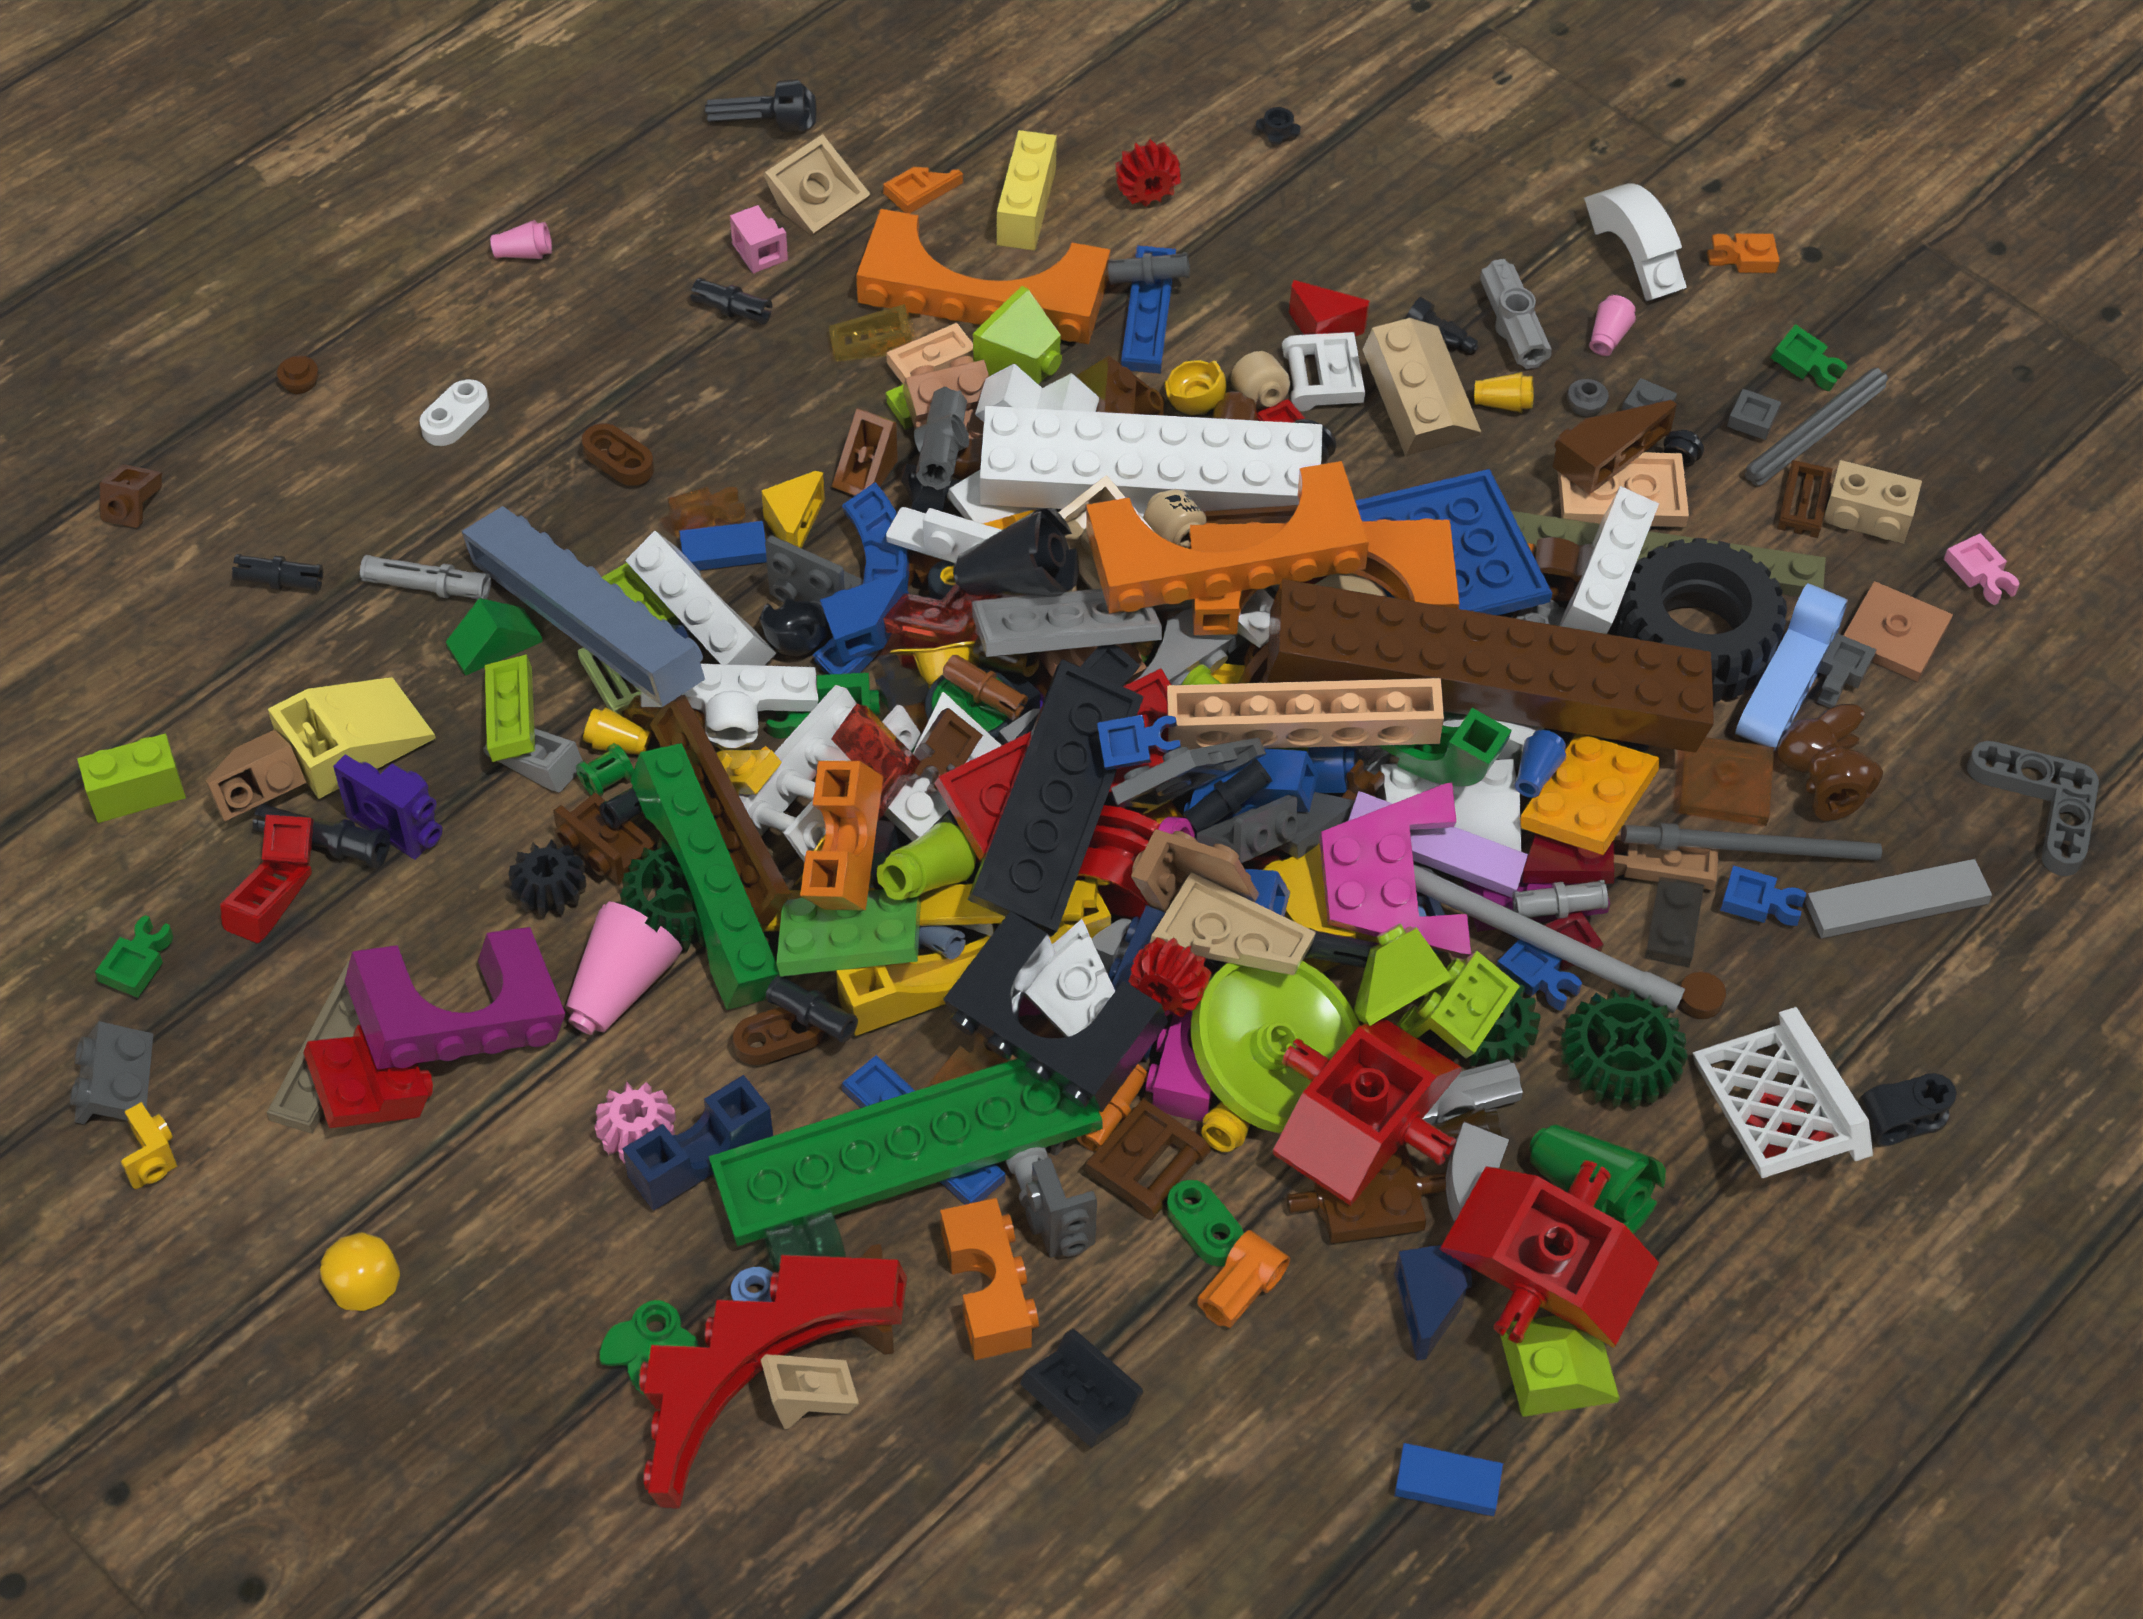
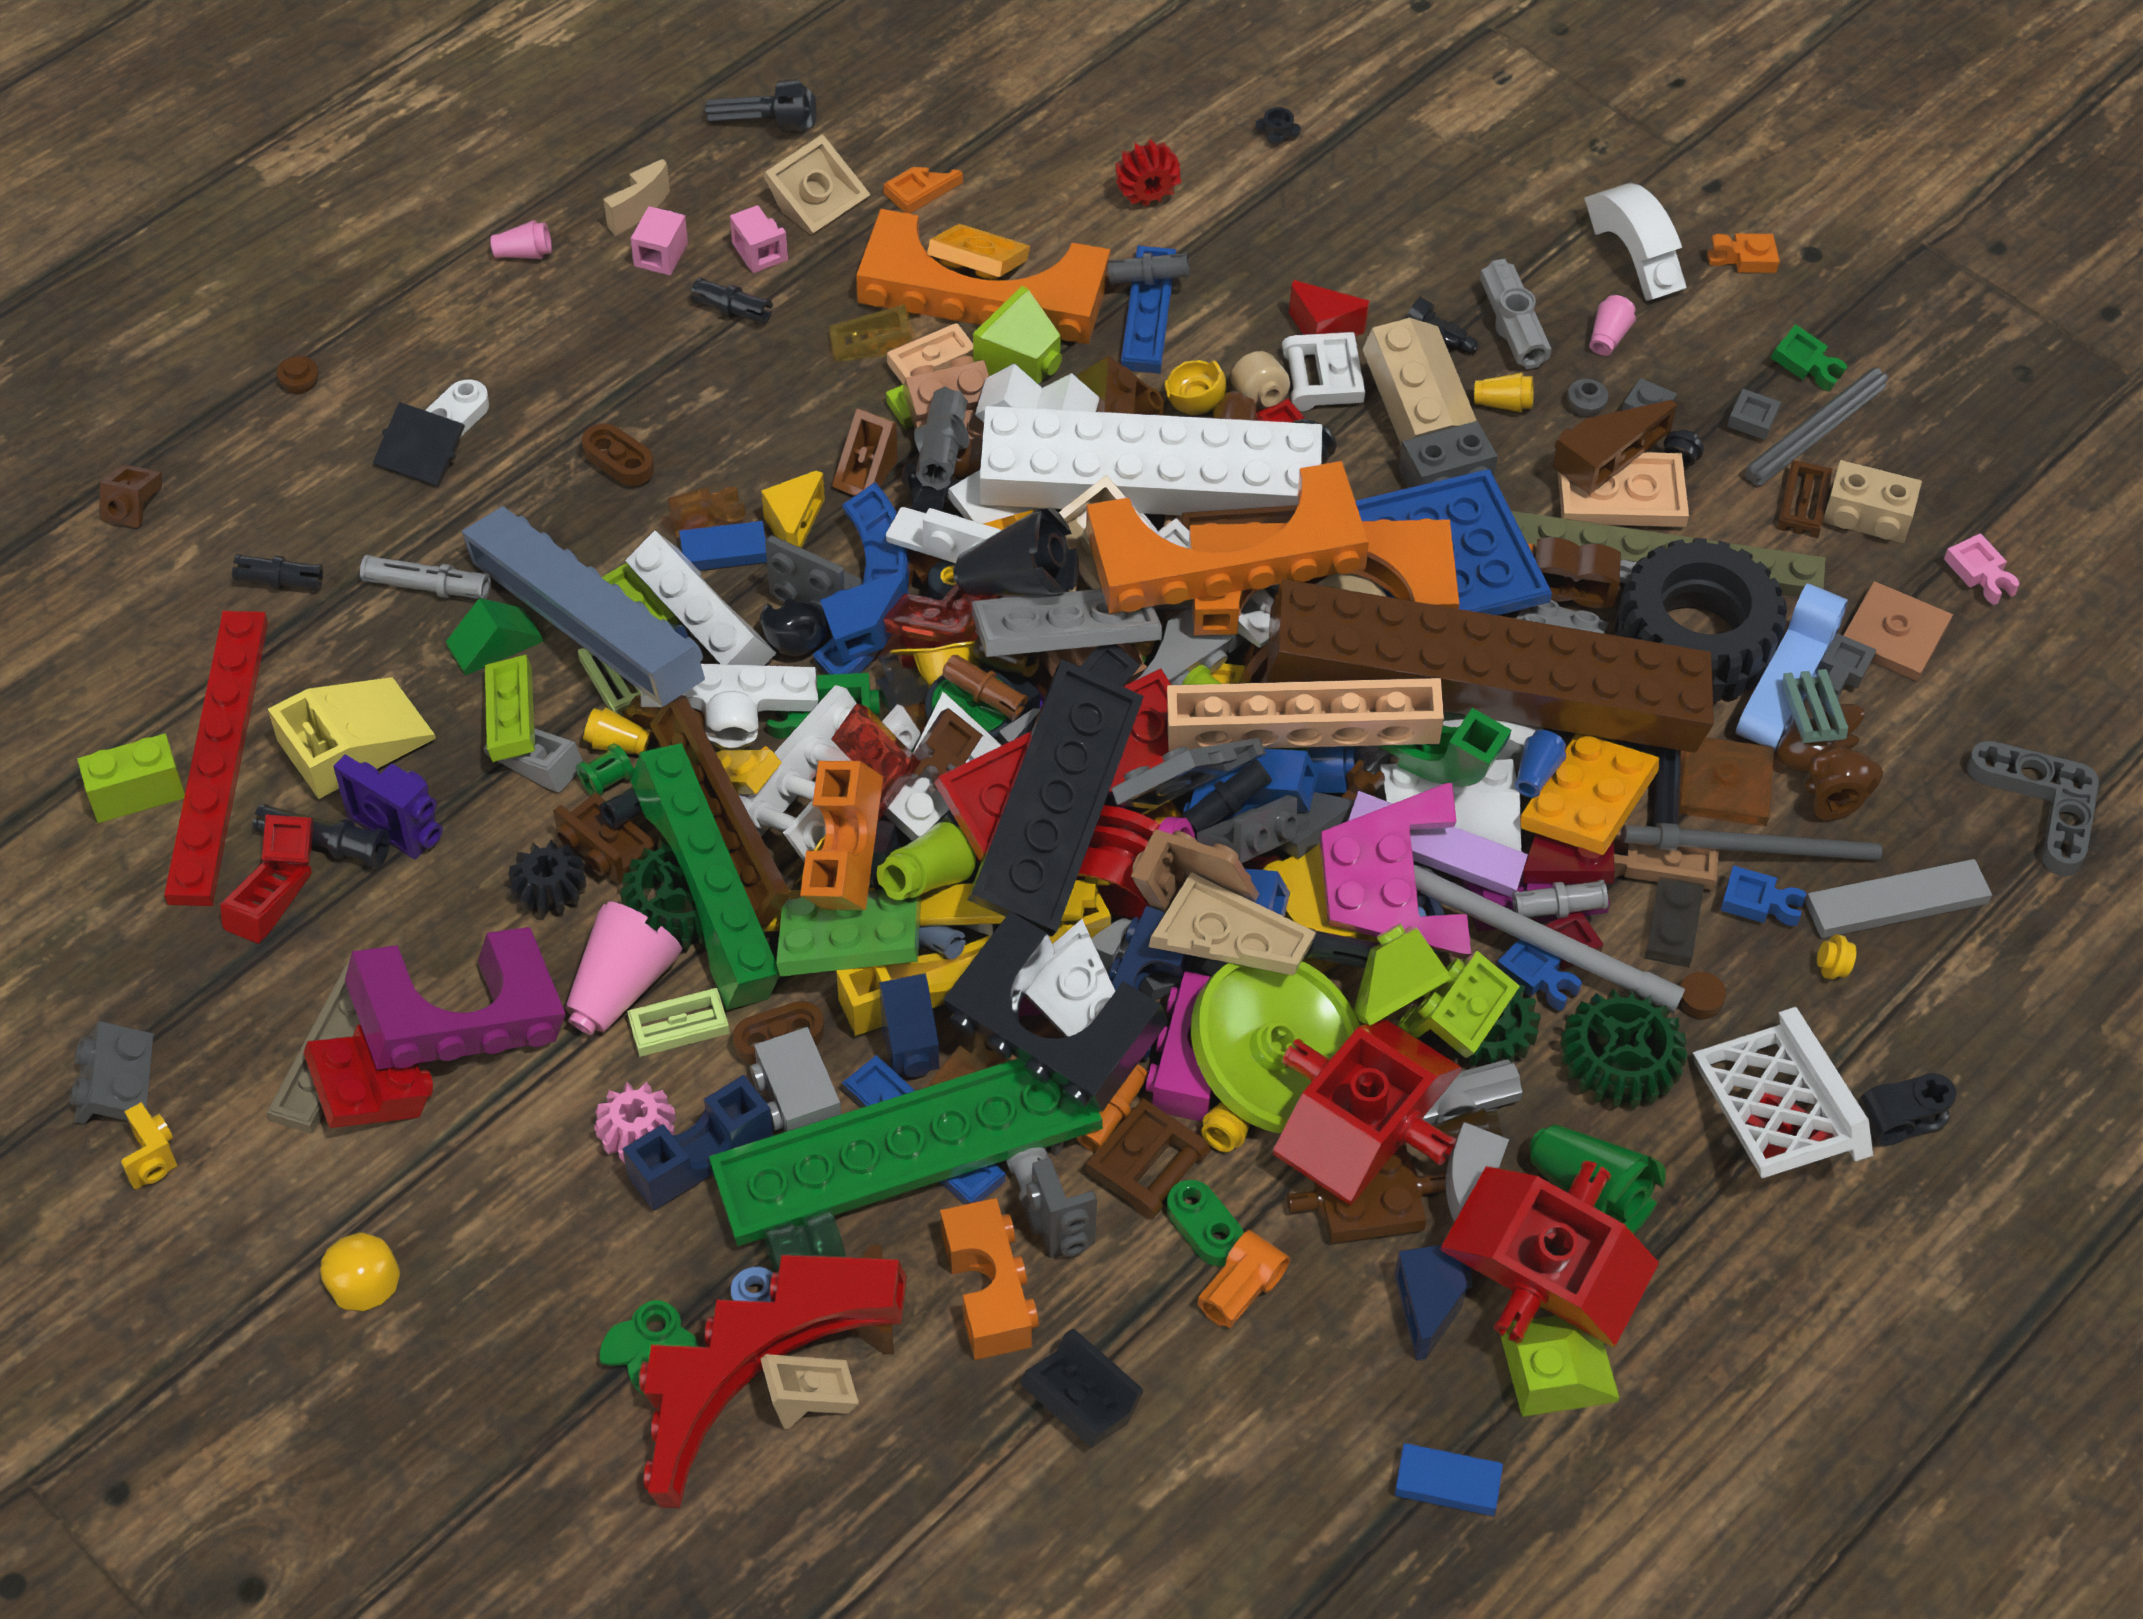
green plate [95,915,173,998] -> none
medium nougat slope [205,730,307,821] -> none
black pin [766,975,858,1043] -> none
light yellow brick [997,130,1057,250] -> none
blue plate [1097,715,1181,770] -> none
red gear [1128,937,1212,1017] -> none
tan head [1143,489,1206,548] -> none
white arch [1559,486,1659,634] -> none
none -> red plate [164,611,268,906]
none -> black piece [373,402,465,487]
none -> tan slope [603,159,670,236]
none -> yellowish green tile [627,988,730,1057]
none -> bright pink brick [631,206,688,275]
none -> light grey brick [750,1027,841,1132]
none -> dark blue slope [879,973,939,1077]
none -> light orange plate [927,224,1030,279]
none -> dark grey brick [1398,421,1498,488]
none -> black axle [1653,746,1681,827]
none -> sand green tile [1782,669,1848,743]
none -> yellow plate [1817,934,1856,980]

